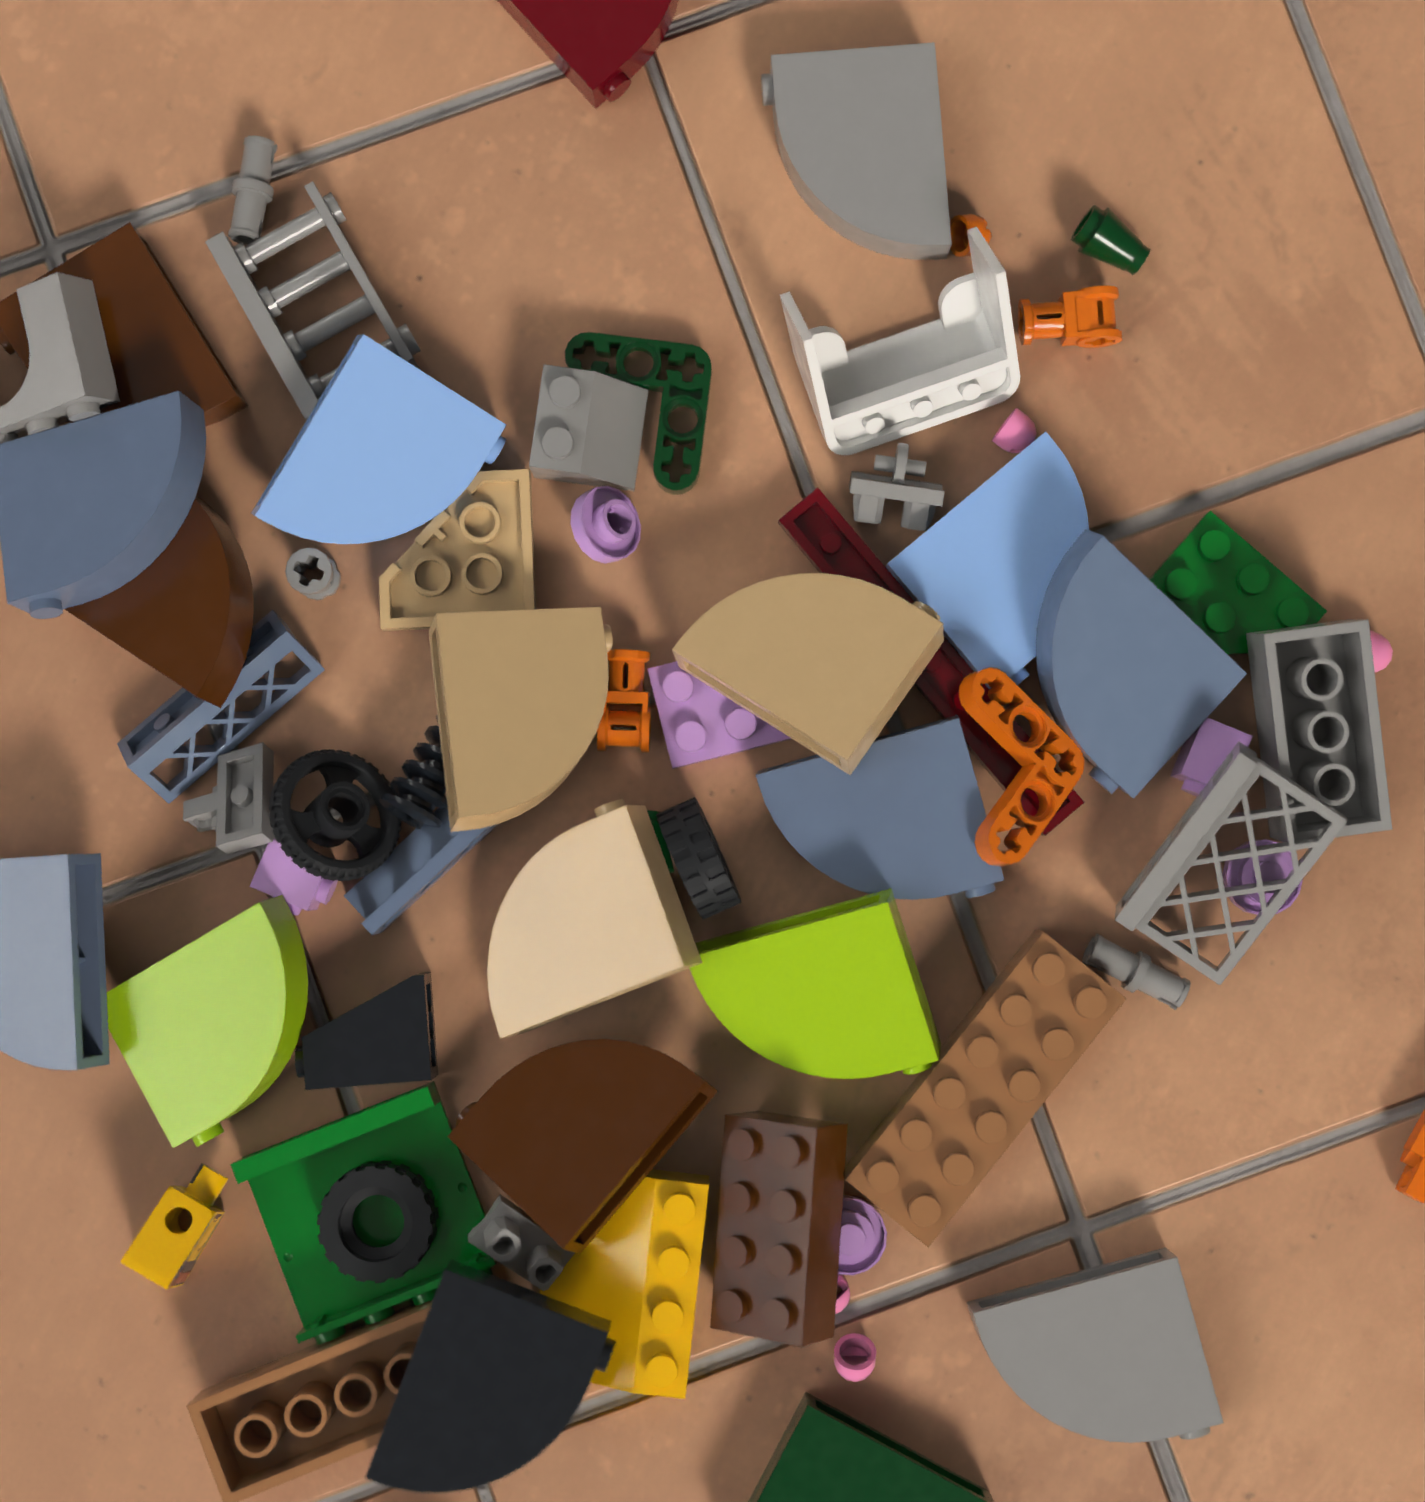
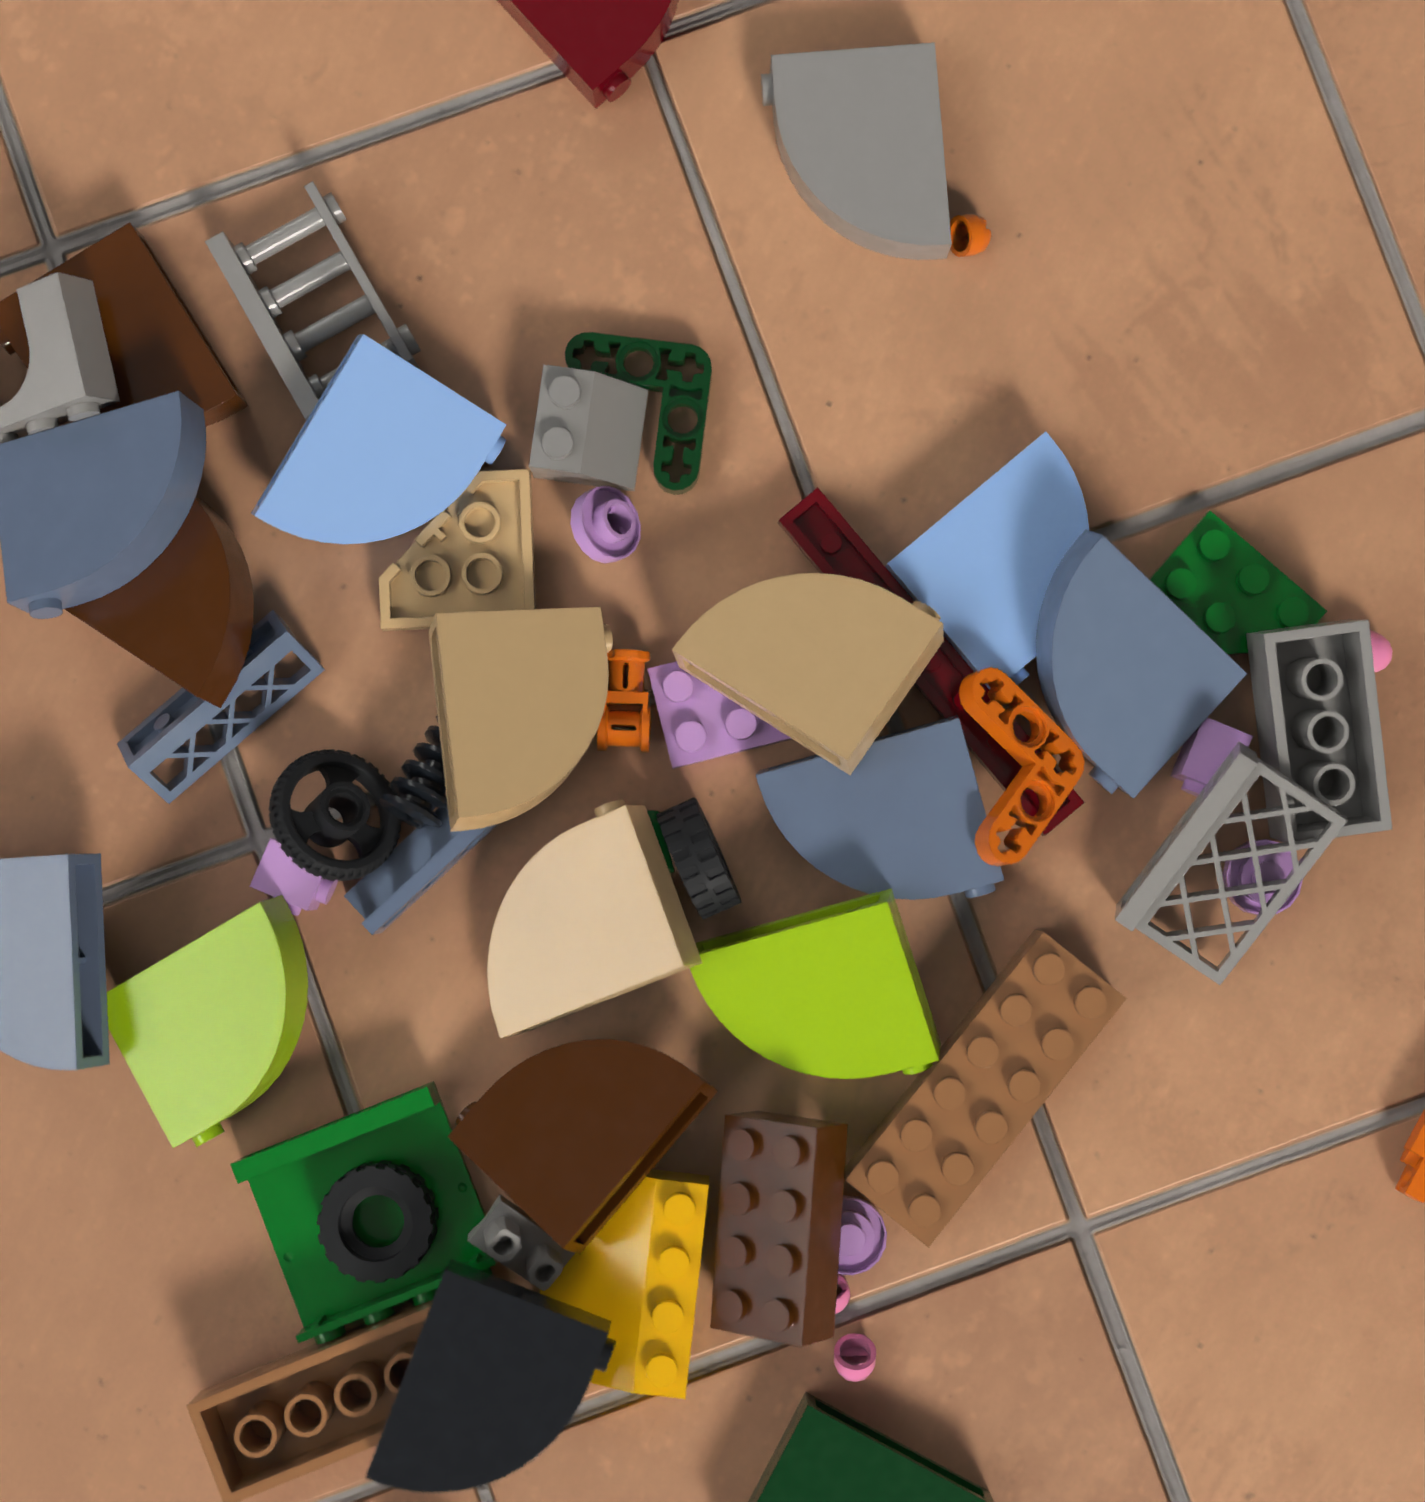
yellow torso [120,1163,229,1290] -> none
light grey hinge [183,742,274,855] -> none
light grey pin [228,136,277,245] -> none
light grey bush [285,547,341,600] -> none
black slope [295,972,438,1090] -> none
white windscreen [780,227,1020,455] -> none
light grey hips [849,443,945,531] -> none
light grey brick [967,1247,1224,1443] -> none
bright pink hinge [992,408,1037,453] -> none
orange connector [1017,285,1122,348] -> none
dark green cone [1071,205,1151,275] -> none
light grey pin [1082,933,1191,1010] -> none

